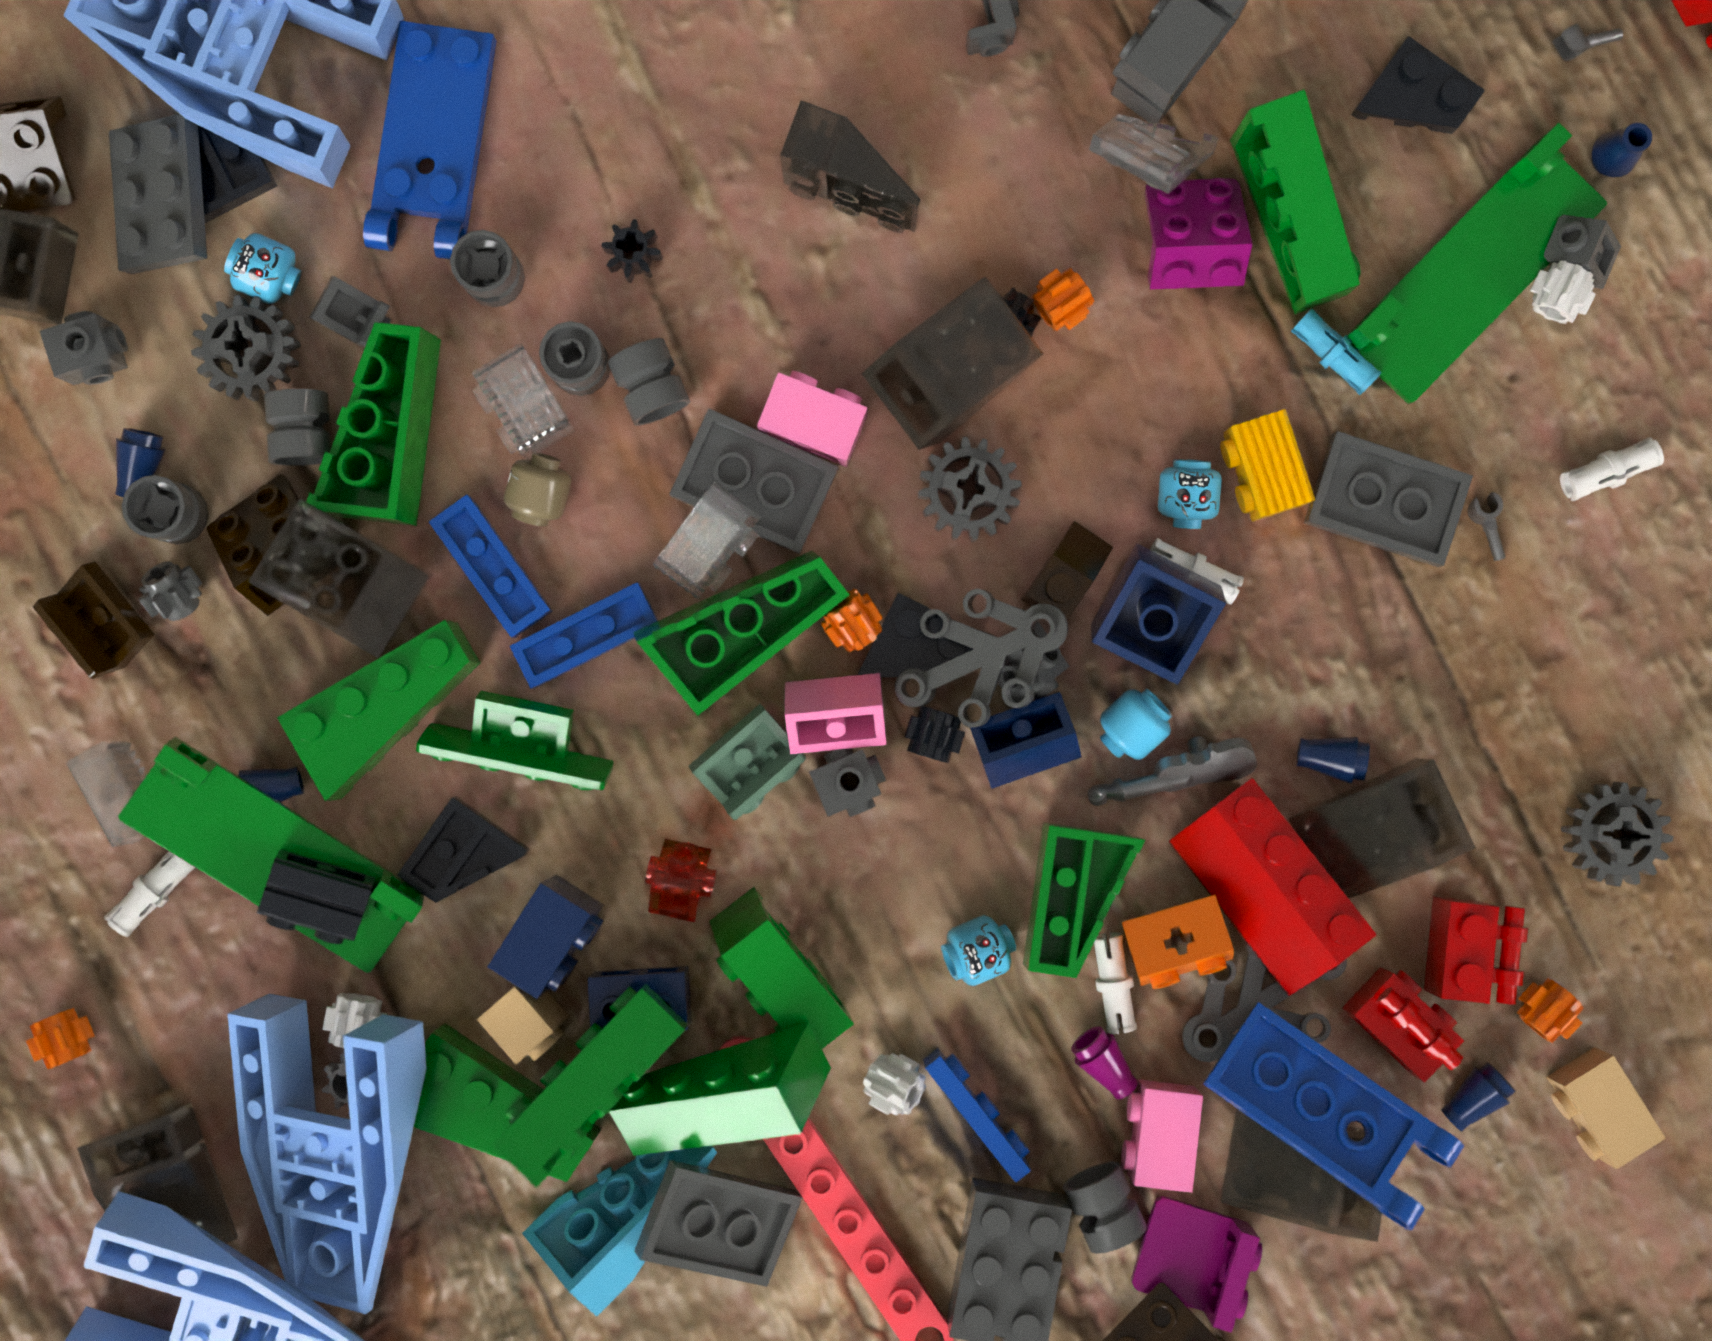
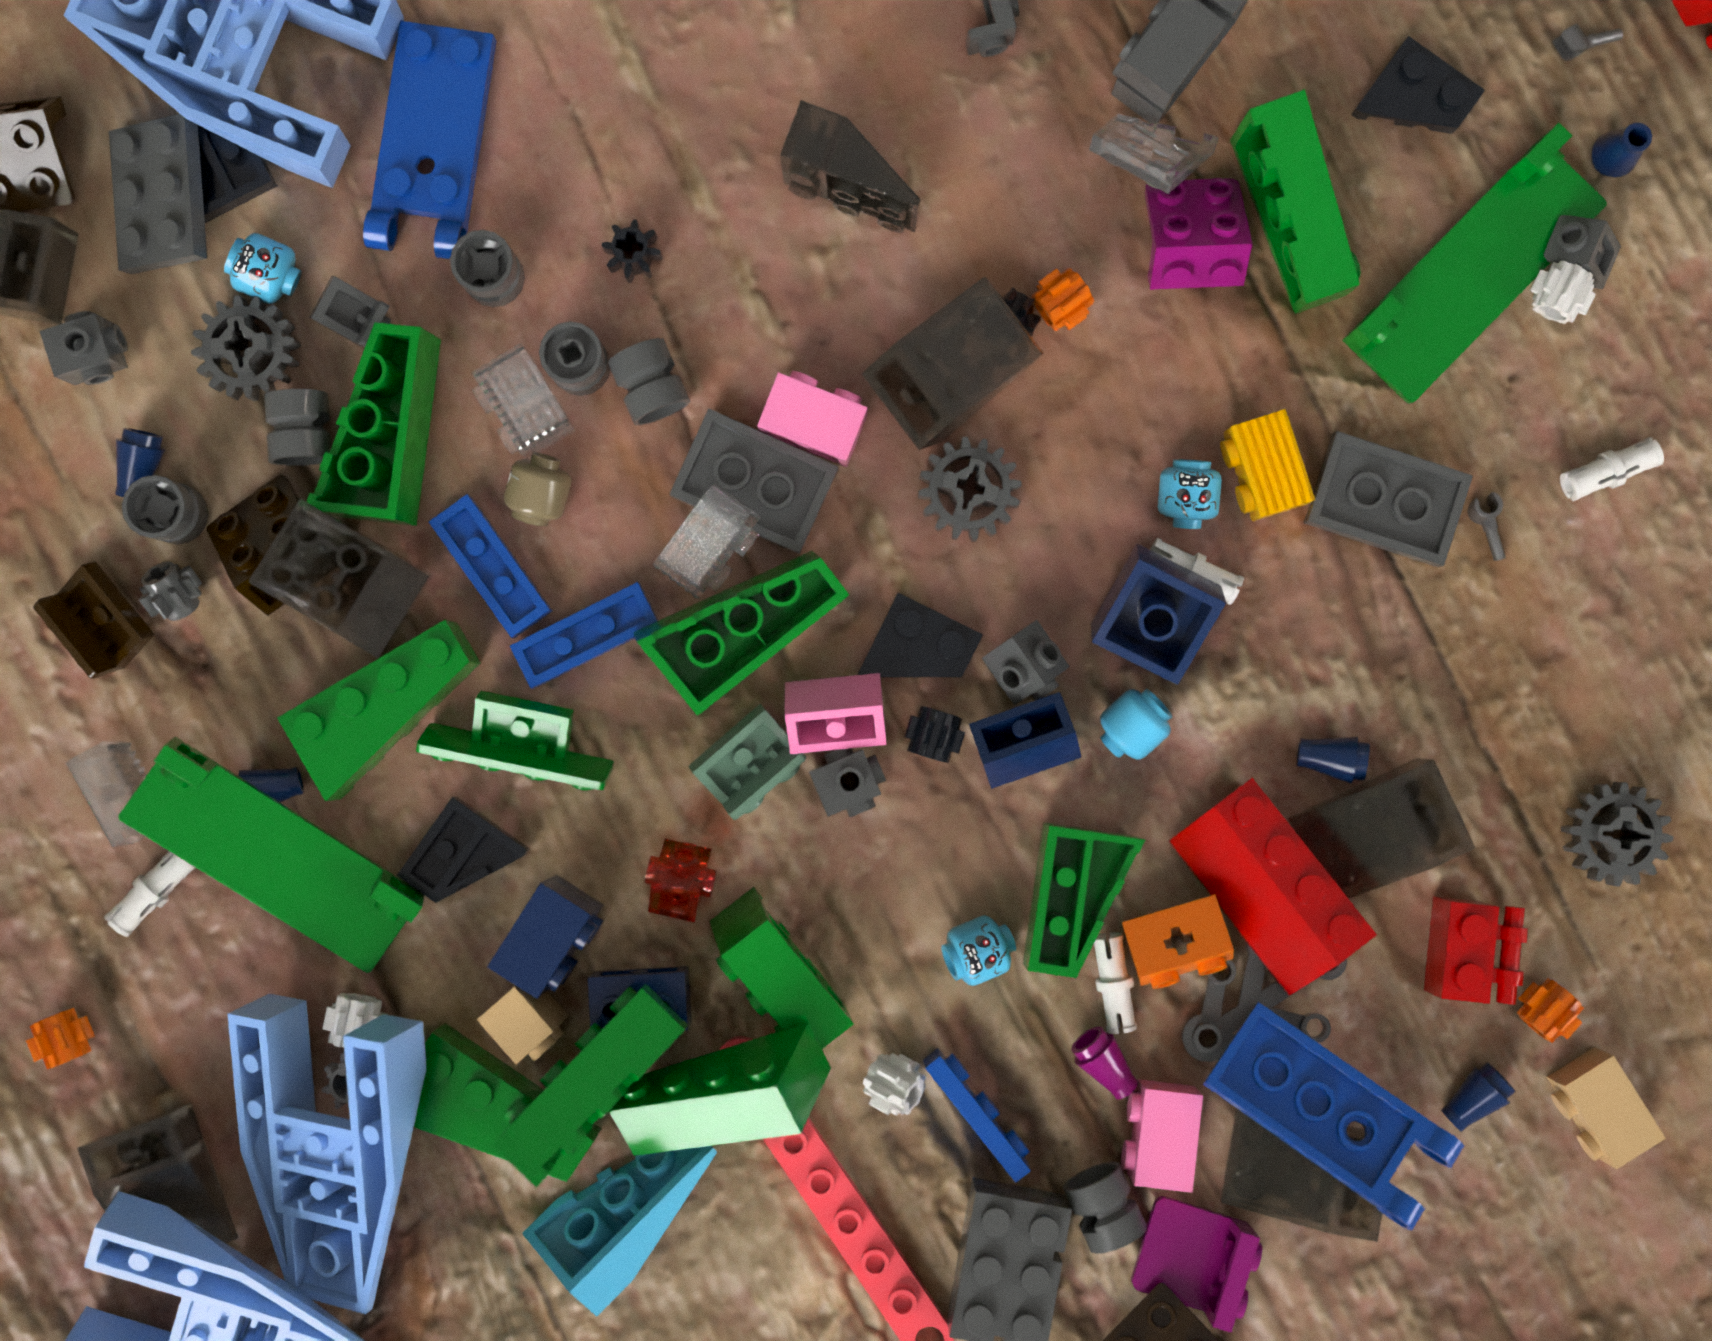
black brick [257,849,375,944] -> none
dark grey plate [634,1160,803,1287] -> none
orange gear [821,588,883,653] -> none
dark grey plant [895,589,1068,727] -> none
dark brown slope [1021,521,1113,620] -> none
flat silver piece [1088,737,1257,806] -> none
medium azure pin [1291,309,1381,395] -> none
red brick [1342,967,1464,1083] -> none

